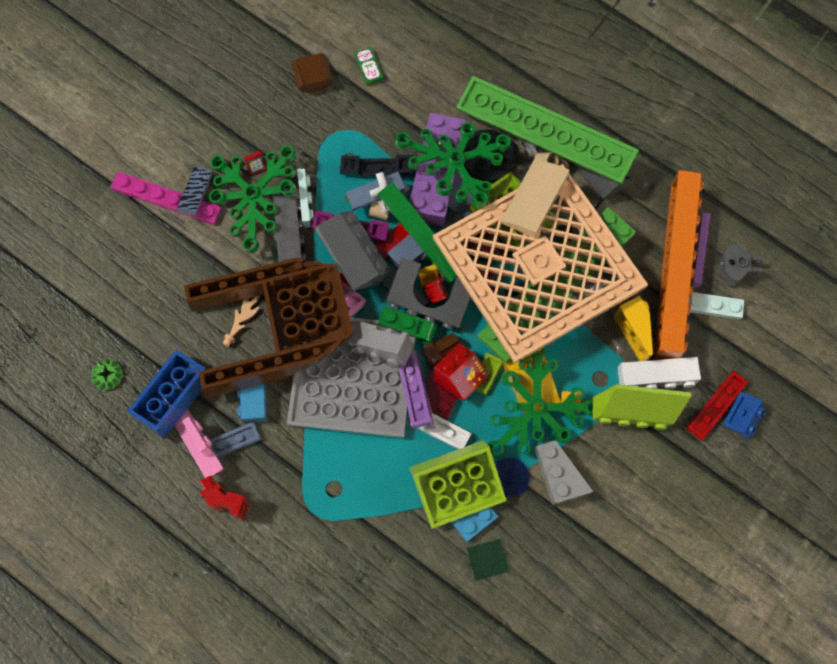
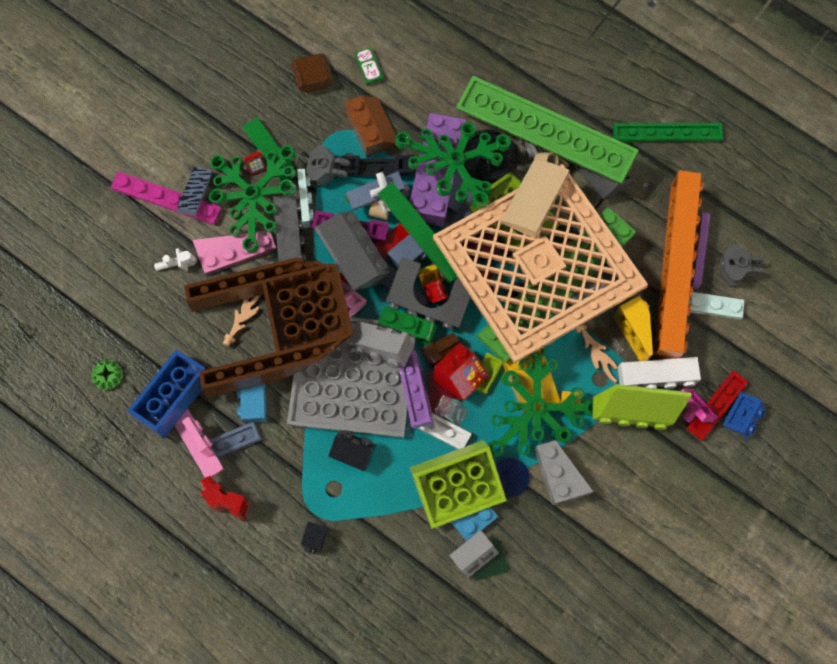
none -> white arm [154,249,197,272]
none -> bright pink wing [193,231,277,275]
none -> green tile [242,117,298,182]
none -> black brick [301,521,328,554]
none -> dark grey hinge [306,145,350,187]
none -> black brick [328,430,376,472]
none -> dark orange slope [345,95,396,158]
none -> clear bracket [435,396,467,427]
none -> light grey hinge [449,530,498,578]
none -> light nougat piece [576,324,617,383]
none -> green tile [613,123,723,143]
none -> dark pink tile [681,389,717,423]

